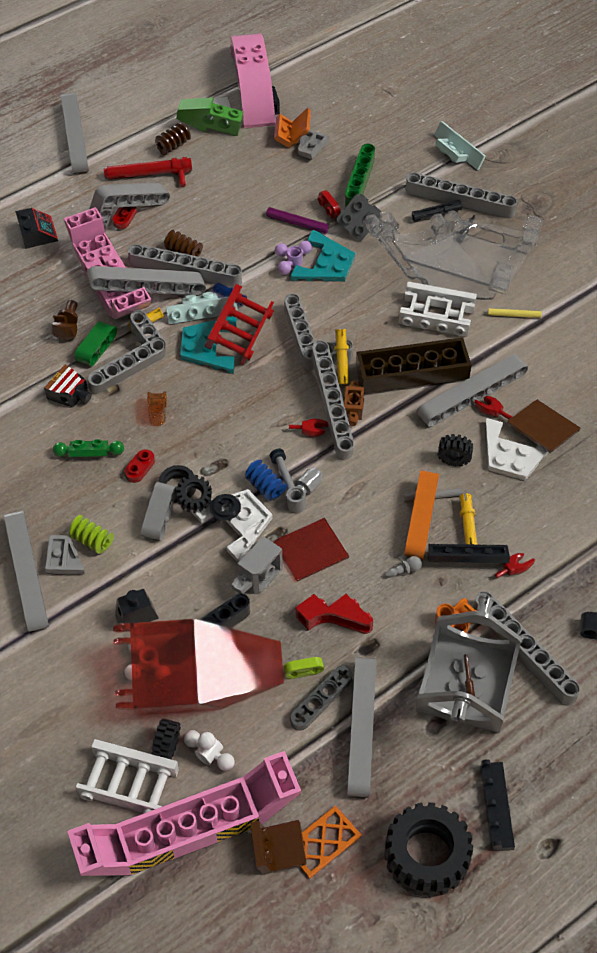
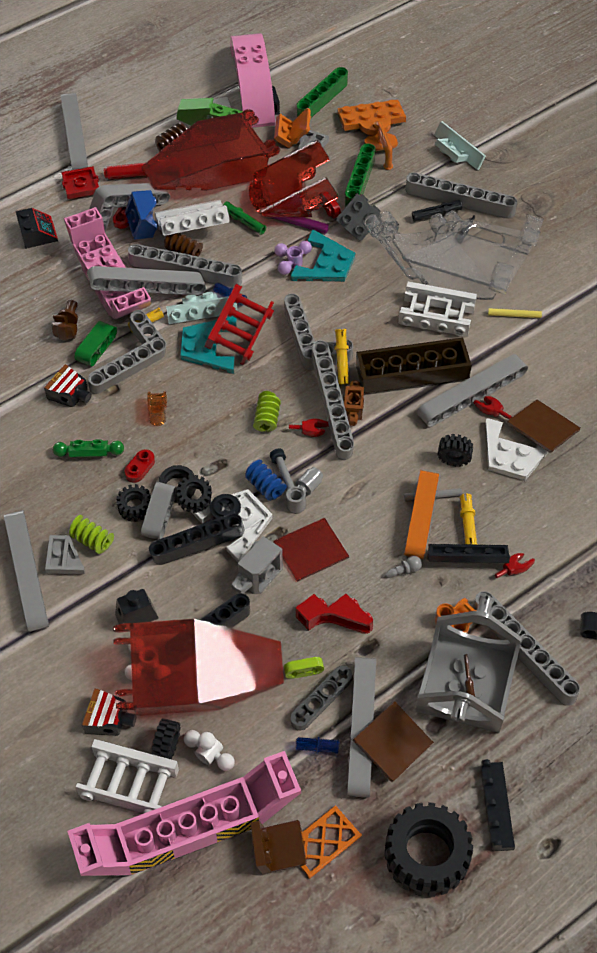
none -> red plate [61,166,99,199]
none -> torso [82,688,137,736]
none -> black tyre [116,484,151,522]
none -> blue slope [125,190,157,240]
none -> clear red windscreen [142,109,281,191]
none -> black beam [149,513,245,565]
none -> white fence [155,199,229,236]
none -> green pin [223,201,267,235]
none -> clear red windscreen [249,140,338,217]
none -> lime piece [253,391,281,432]
none -> clear blue axle [295,736,339,754]
none -> green beam [297,67,348,118]
none -> orange plate [337,99,406,170]
none -> reddish brown piece [353,701,434,782]

